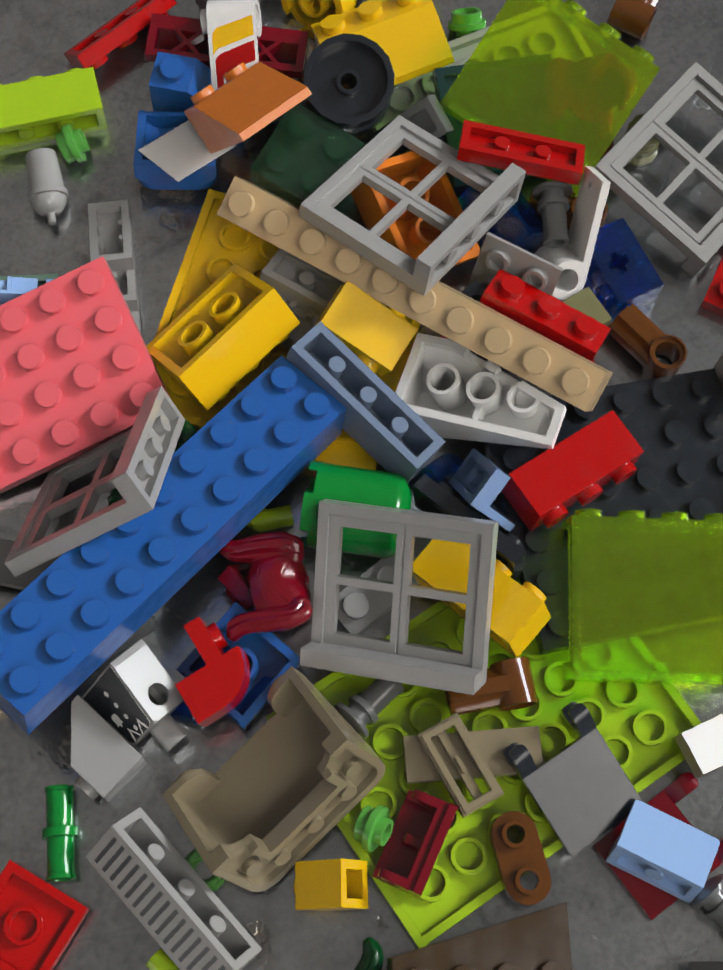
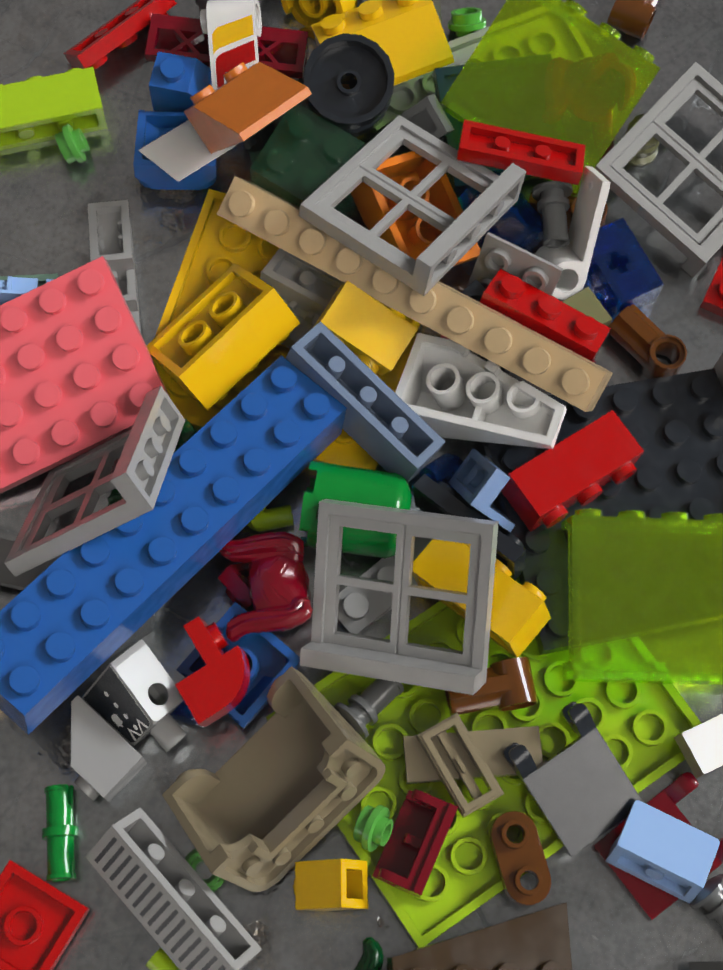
light grey piece [25,148,69,225] -> none

